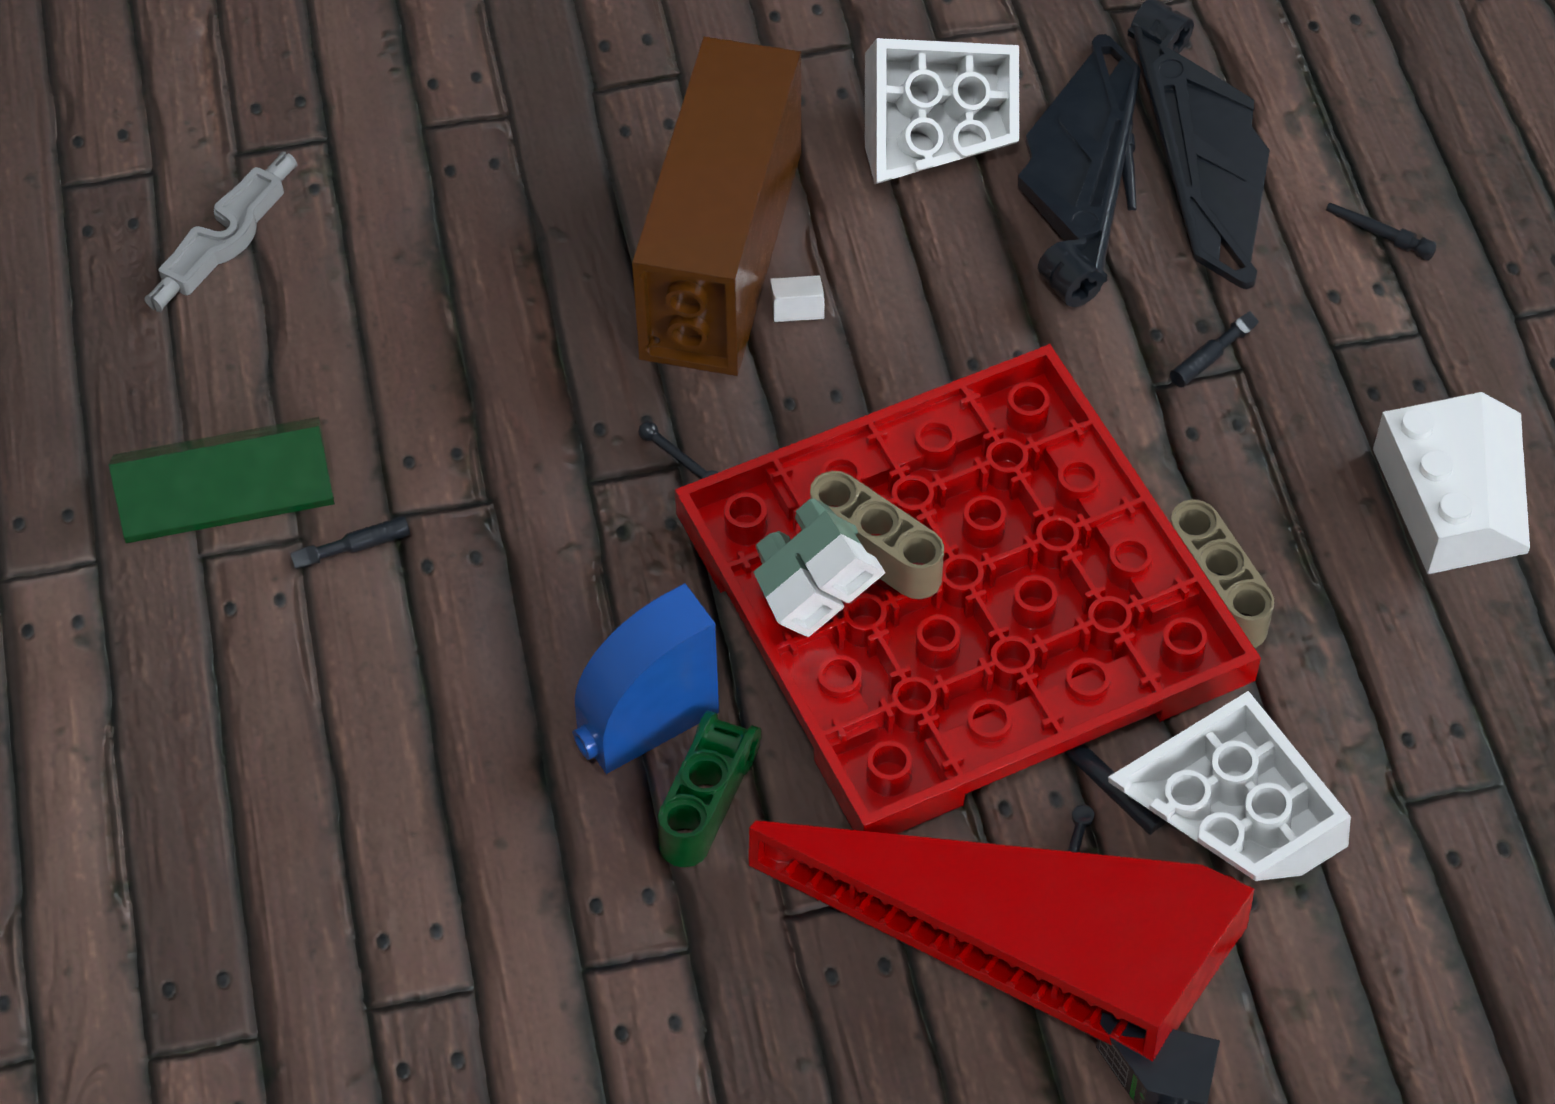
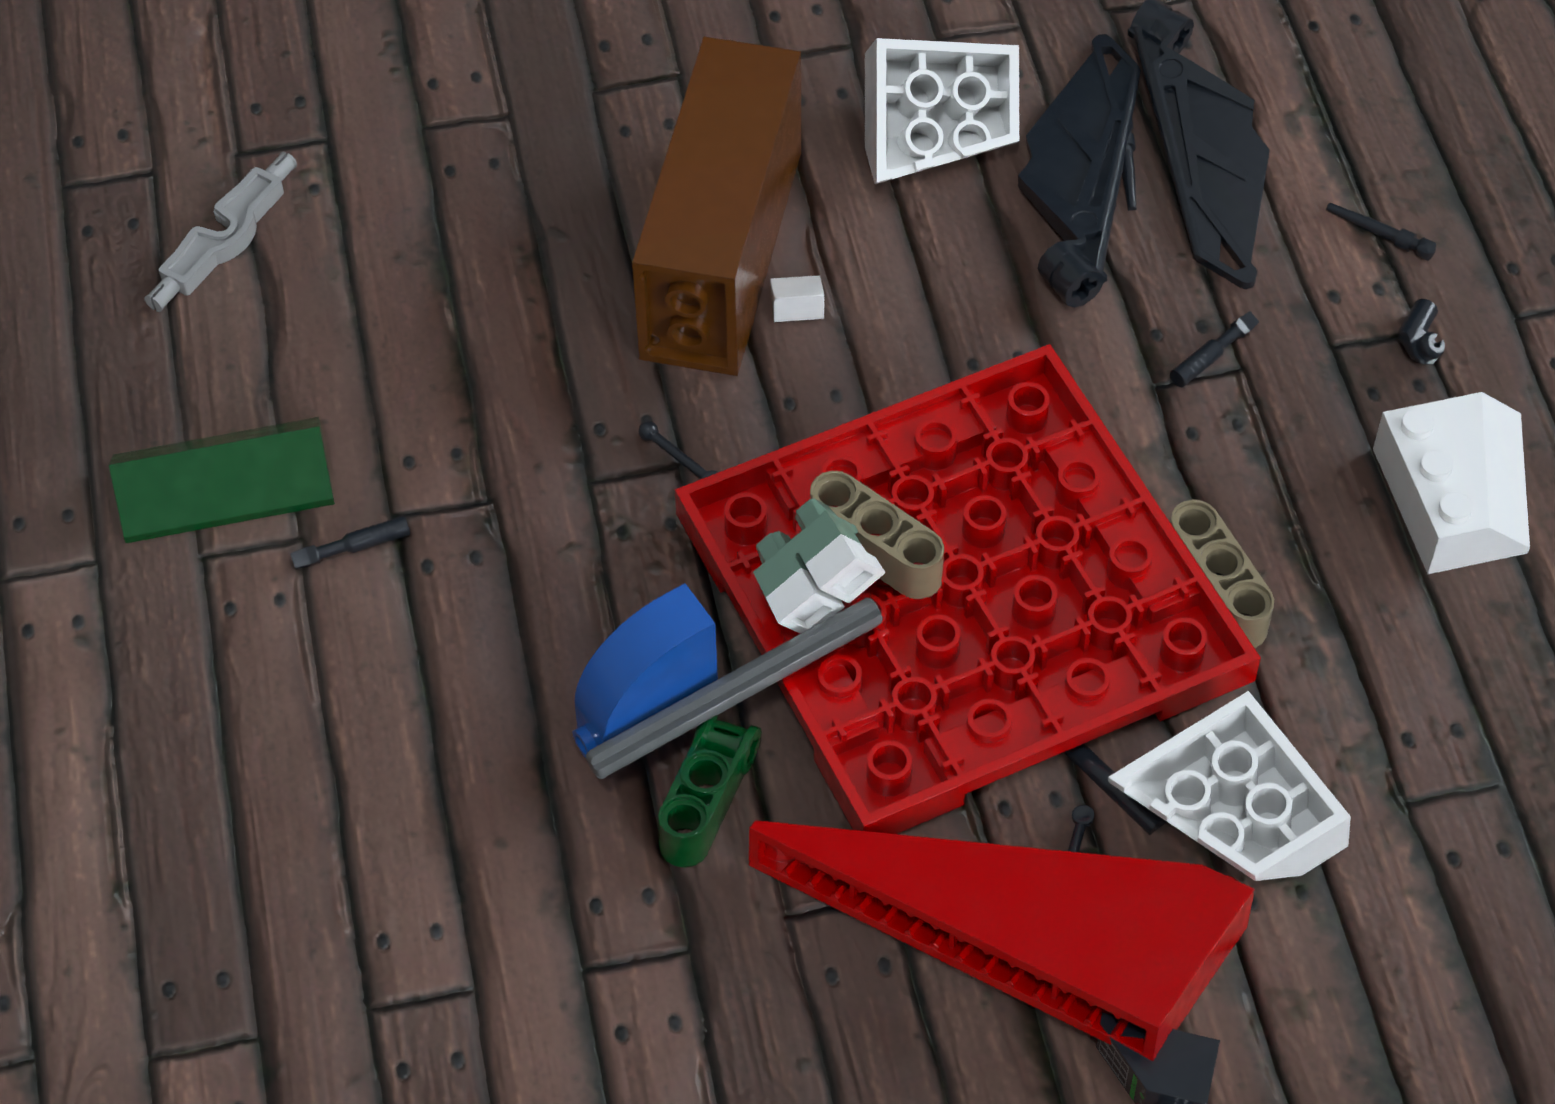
none -> dark grey axle [586,598,883,779]
none -> black arm [1398,298,1445,365]

